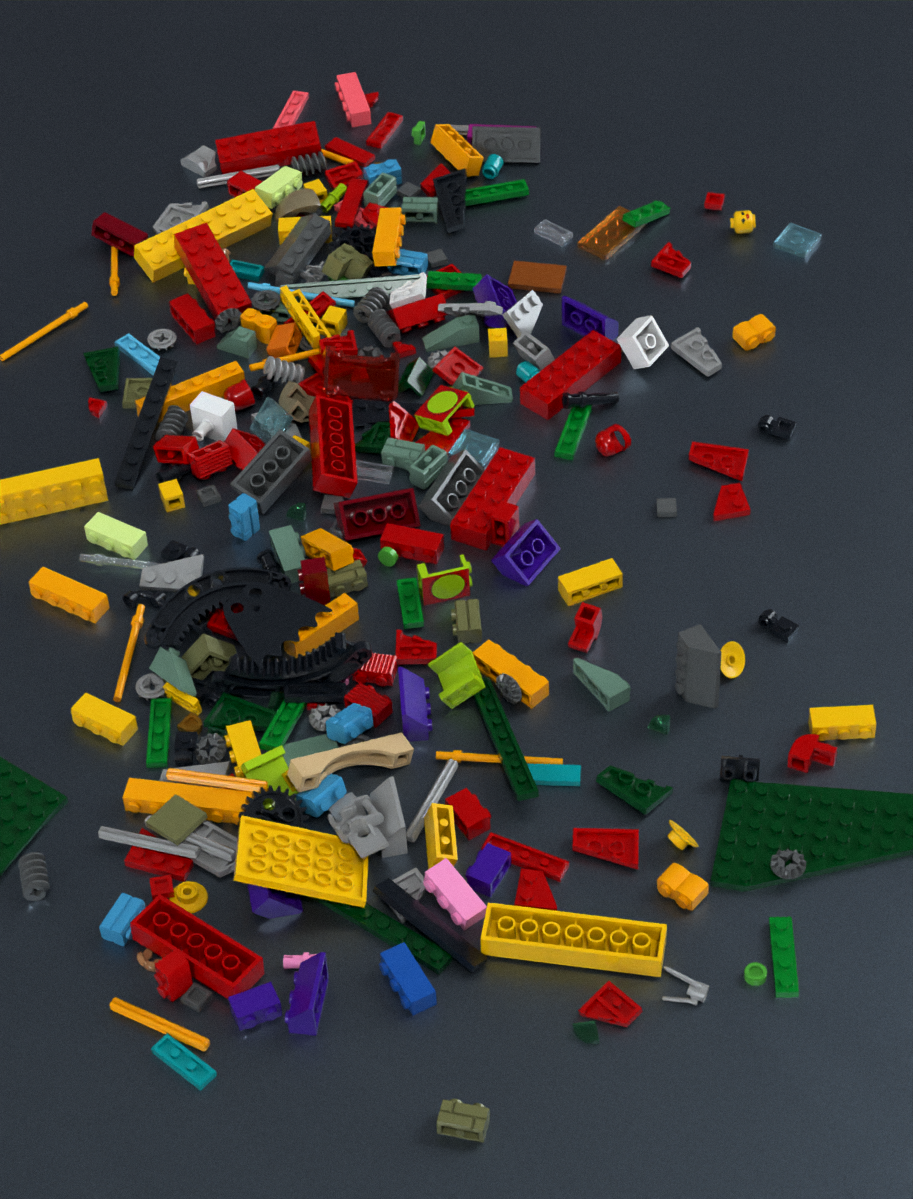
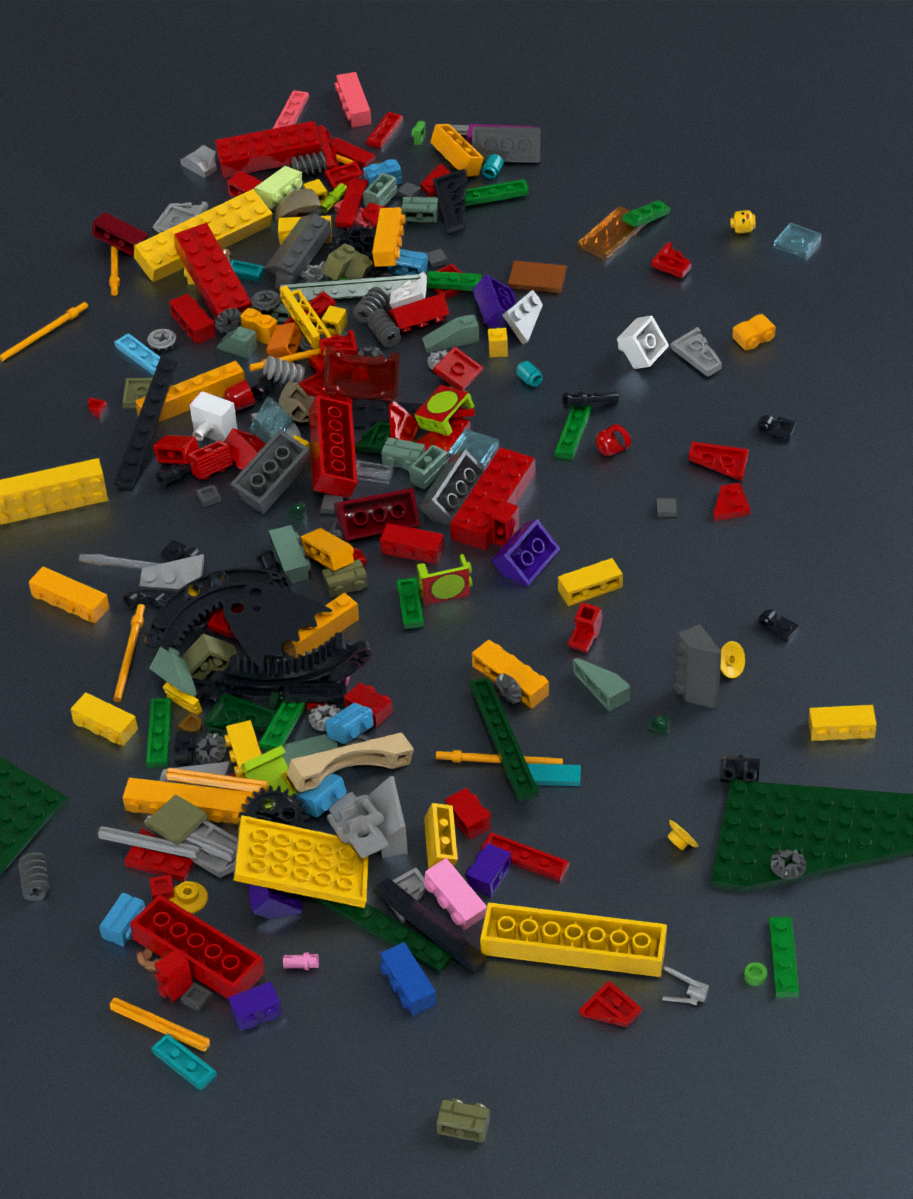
dark green wing [83,347,120,392] -> none
yellowish green brick [84,512,148,560] -> none
light grey gear [135,673,167,701] -> none
dark grey piece [155,405,189,442] -> none
yellow brick [158,479,185,513] -> none
light grey axle [197,165,280,189] -> none
dark azure brick [228,493,260,541] -> none
medium azure bar [247,282,355,308] -> none
dark purple slope [285,952,329,1036] -> none
dark red brick [297,557,330,606] -> none
red brick [352,653,398,686] -> none
red tile [364,92,379,108] -> none
bright green tile [378,547,398,567] -> none
red tile [393,341,416,358] -> none
dark green panel [395,357,434,397] -> none
red wing [395,630,437,665] -> none
dark purple slope [398,667,433,742] -> none
light grey axle [406,759,458,843] -> none
lime panel [428,642,485,709] -> none
light grey wing [438,301,503,318] -> none
olive brick [451,599,482,644] -> none
sand green slope [452,372,513,405] -> none
light grey brick [513,331,555,371] -> none
red wing [514,868,557,911] -> none
red brick [520,330,621,420] -> none
clear tile [534,219,573,246] -> none
dark purple slope [562,296,618,341] -> none
clear green tile [572,1020,599,1044] -> none
red wing [573,828,639,870] -> none
dark green wing [596,765,673,815] -> none
light orange brick [657,862,709,911] -> none
red plate [704,192,725,210] -> none
red brick [787,734,838,773] -> none
none -> red tile [317,125,339,169]

